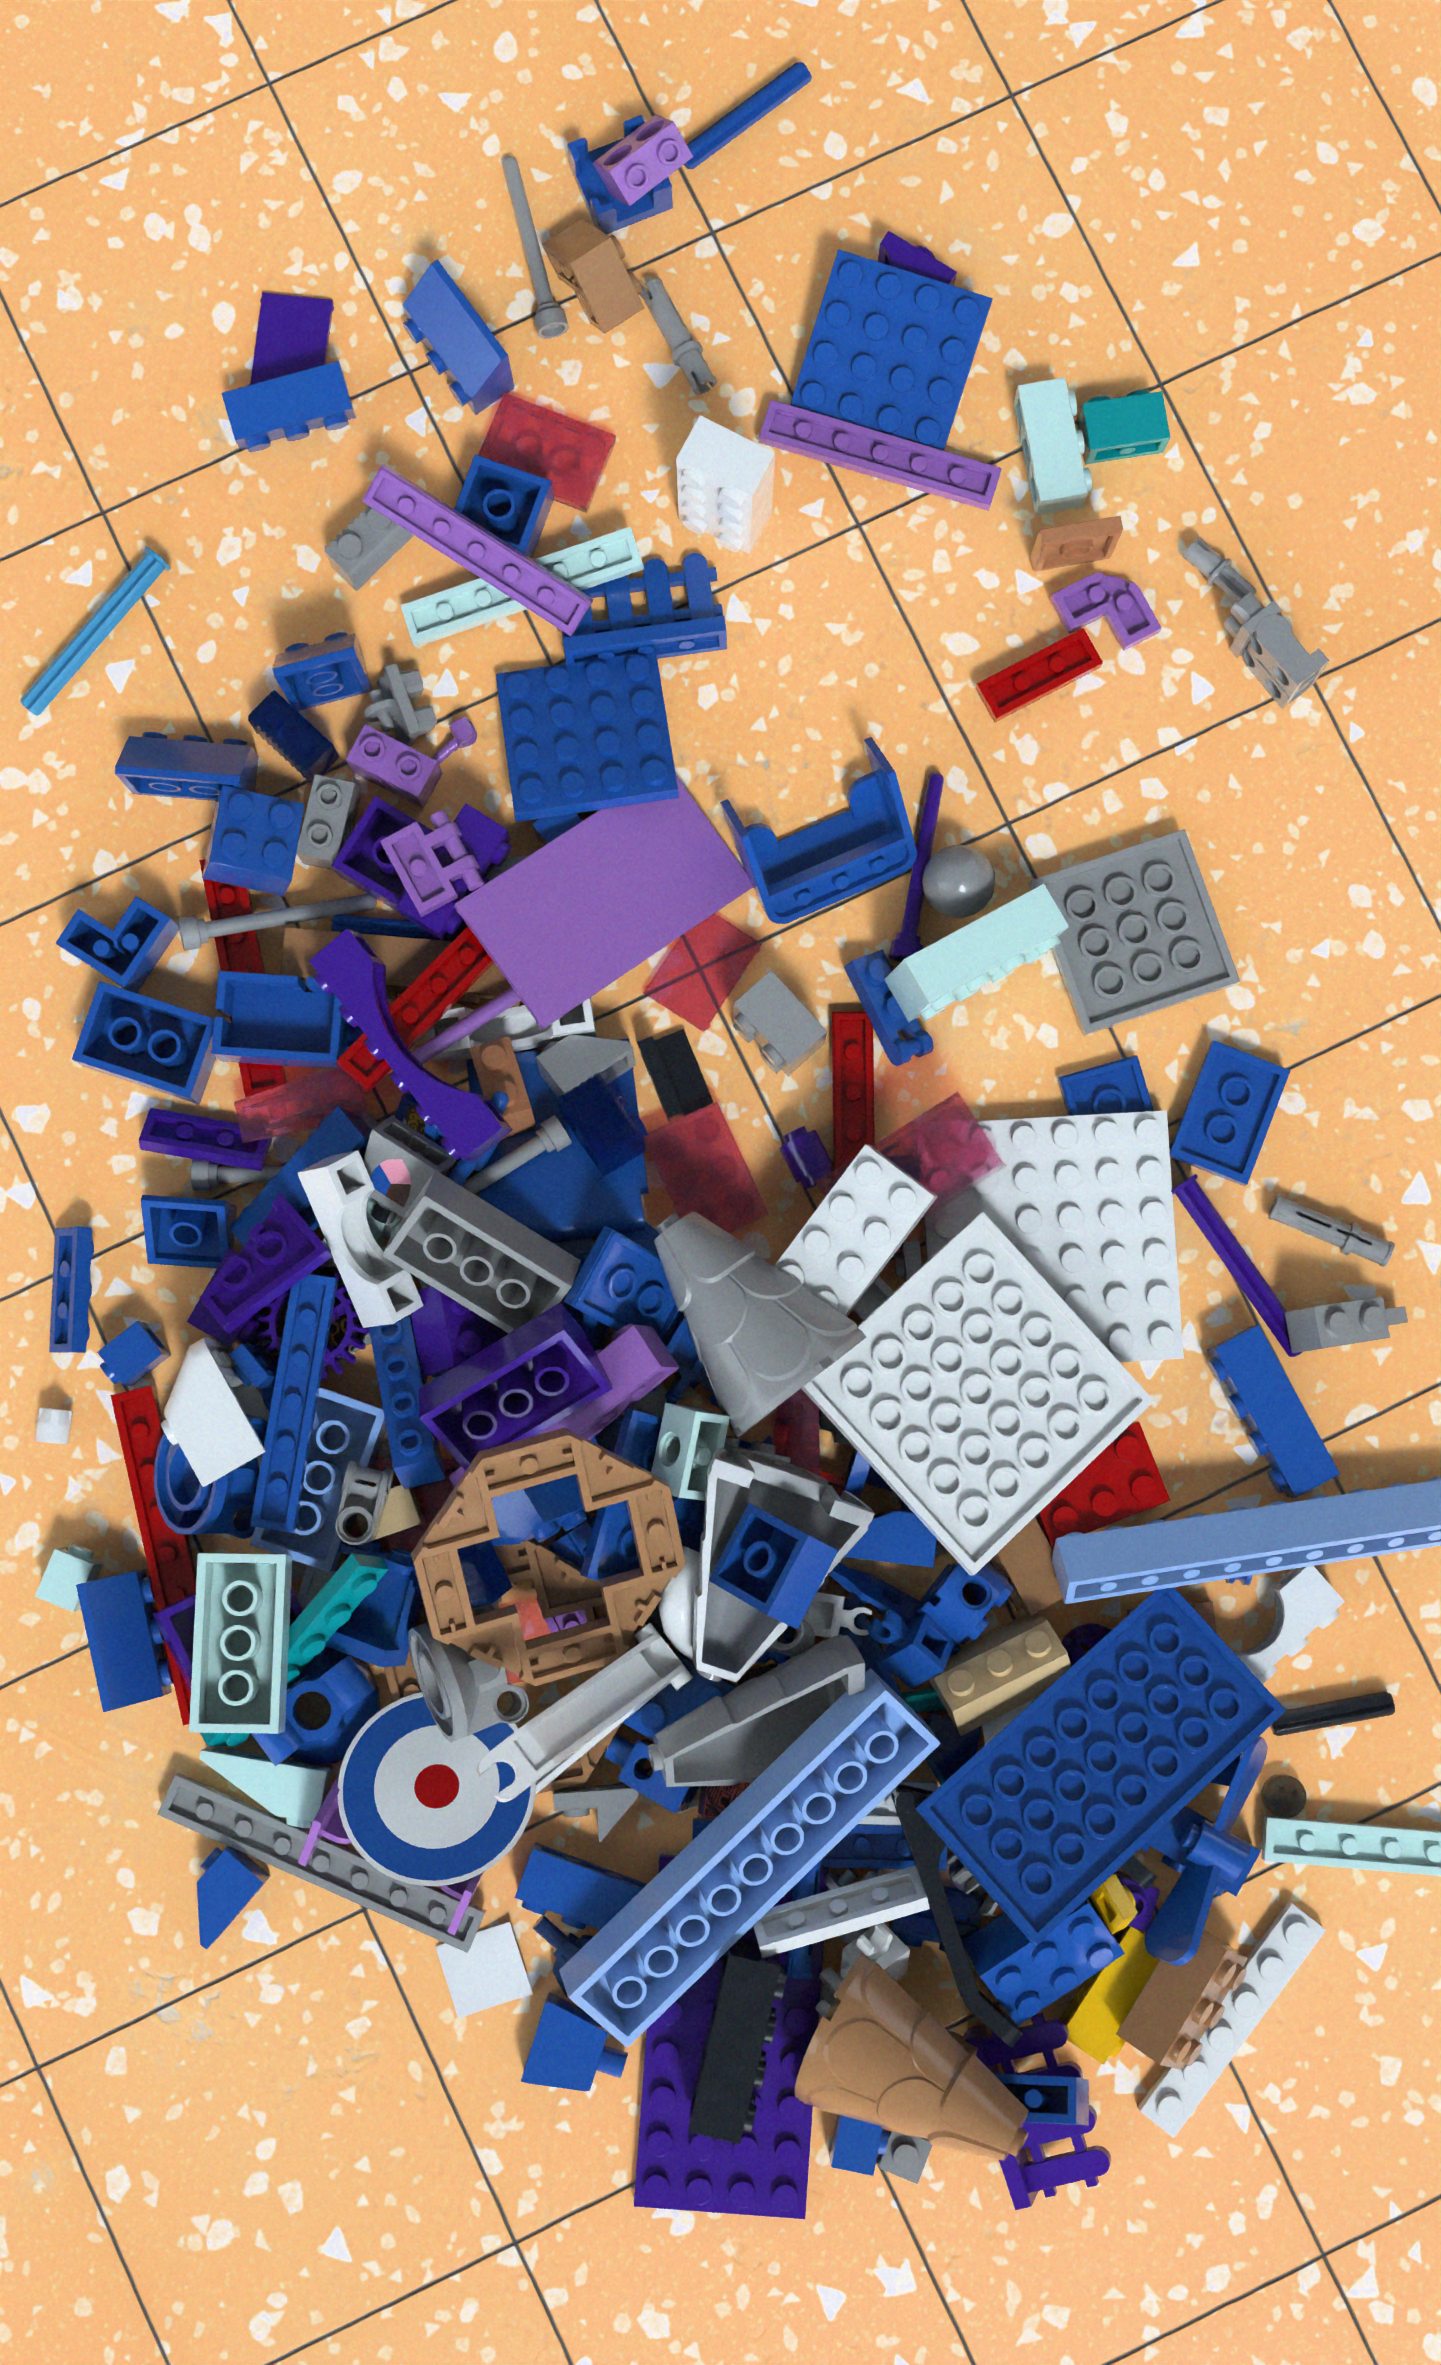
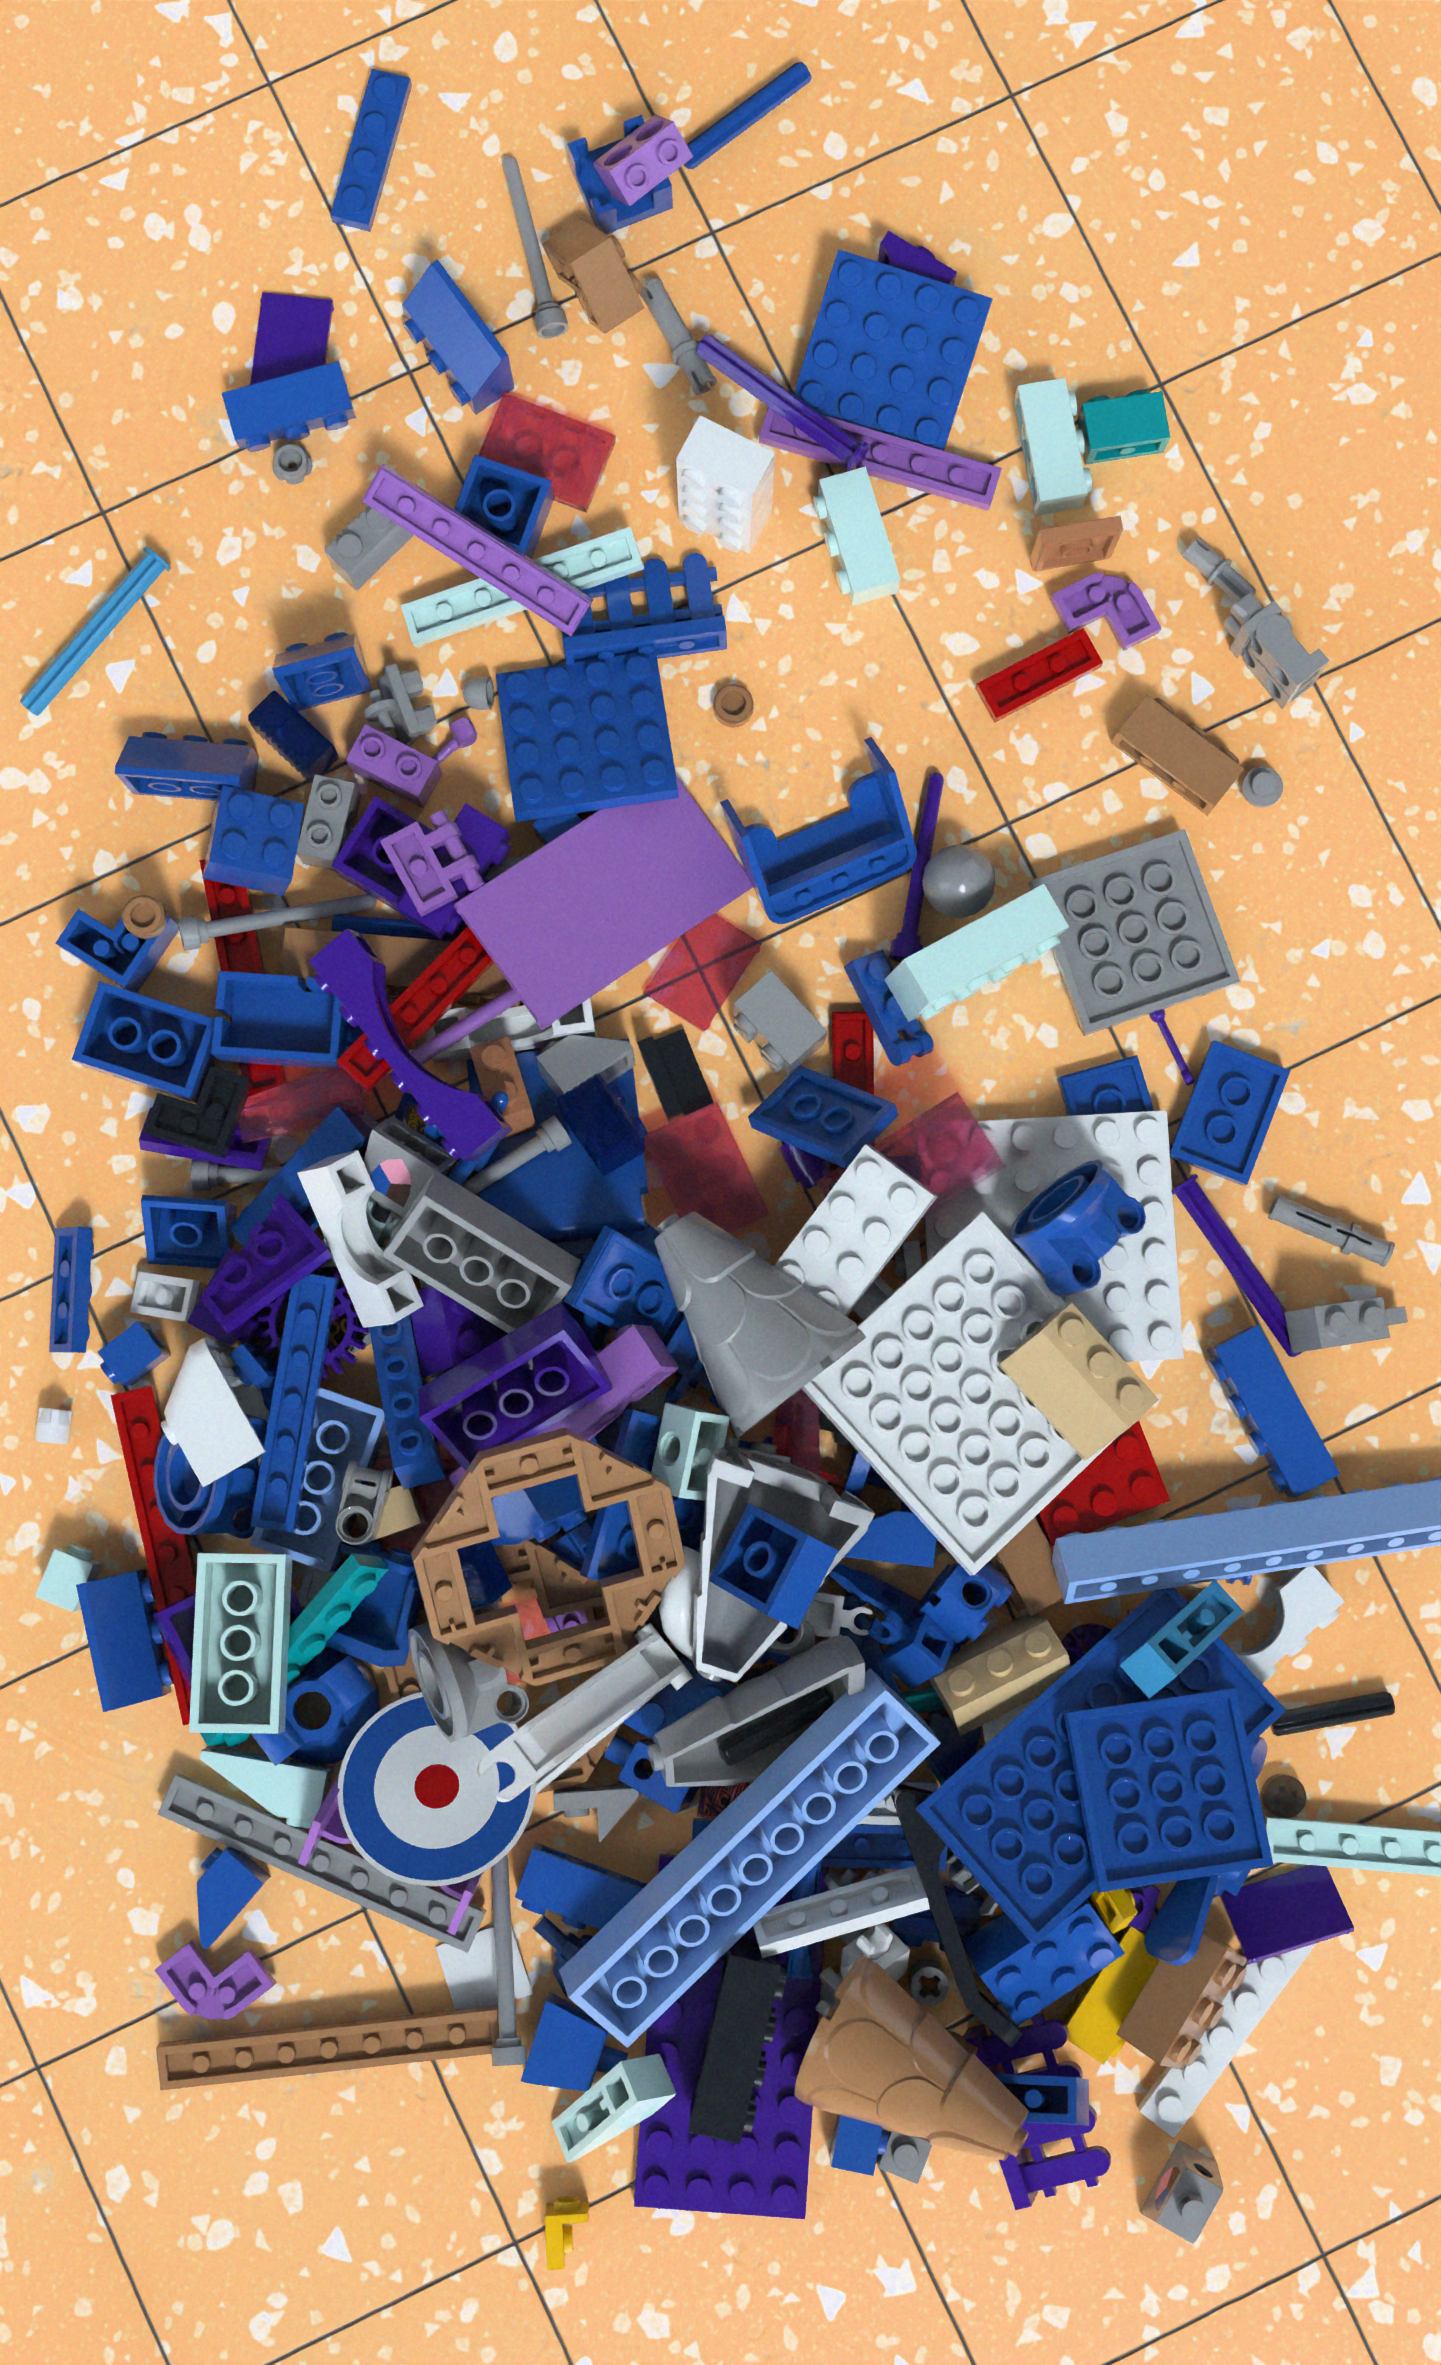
none -> medium nougat tile [122,895,167,939]
none -> white slope [130,1271,203,1322]
none -> black plate [143,1066,253,1159]
none -> medium lavender plate [155,1940,277,2020]
none -> medium nougat plate [156,2005,499,2091]
none -> light grey plate [273,444,313,485]
none -> blue plate [330,69,412,232]
none -> light grey hinge [462,677,494,710]
none -> light grey piece [491,1855,526,2066]
none -> yellow bracket [545,2196,589,2270]
none -> light aqua slope [551,2054,676,2163]
none -> dark purple axle [696,334,870,471]
none -> medium nougat tile [713,684,754,728]
none -> black axle [718,1689,832,1766]
none -> blue plate [748,1065,898,1169]
none -> light aqua brick [813,466,901,606]
none -> light grey bush [908,1959,949,2006]
none -> tan slope [998,1302,1159,1461]
none -> blue piece [1009,1160,1146,1297]
none -> blue plate [1064,1688,1274,1893]
none -> medium nougat brick [1111,695,1245,816]
none -> dark azure slope [1120,1580,1244,1698]
none -> light grey torso [1140,2140,1224,2244]
none -> dark purple hinge [1149,1009,1195,1086]
none -> dark purple piece [1220,1865,1354,1965]
none -> light grey plate [1241,766,1283,808]

